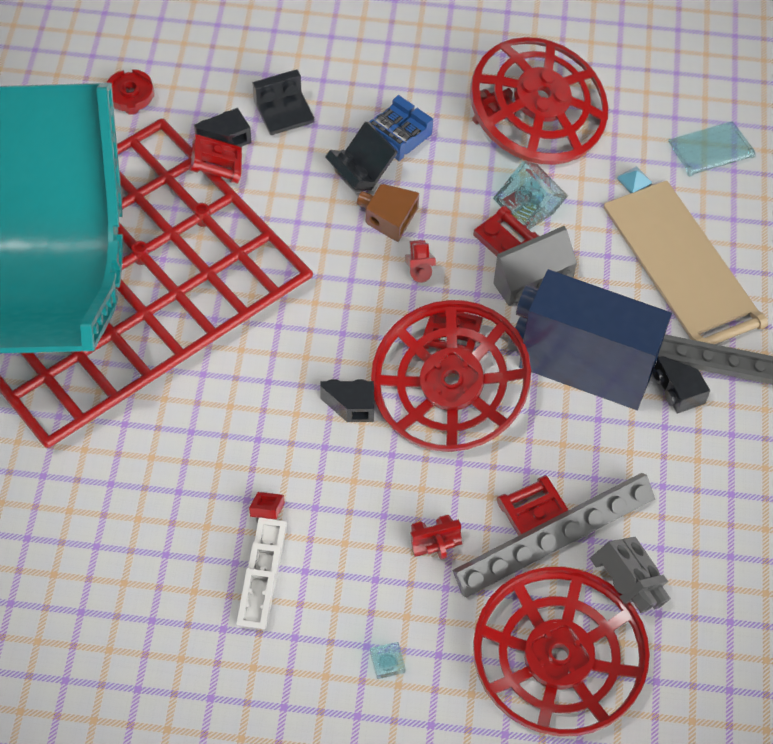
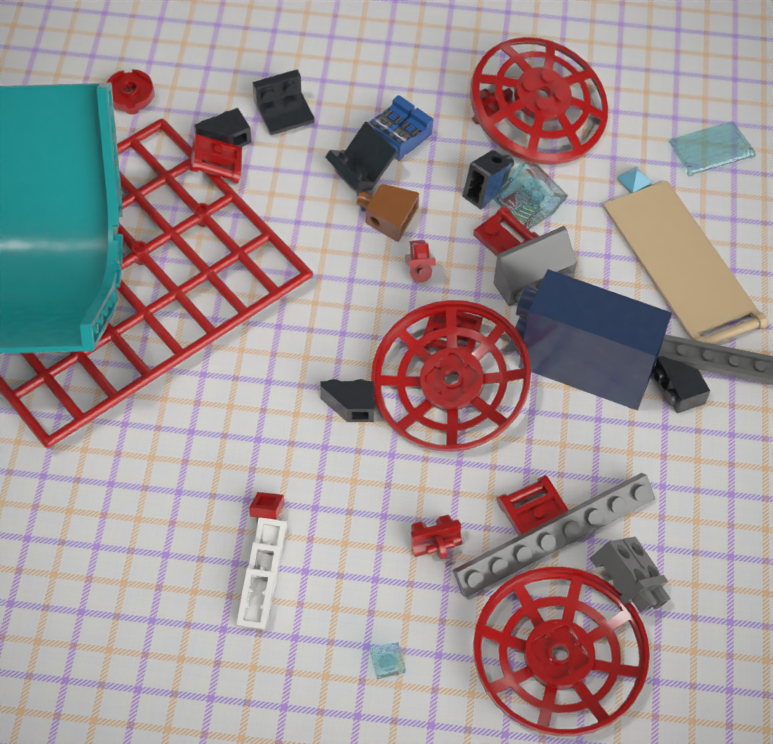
none -> black torso [462,150,514,210]

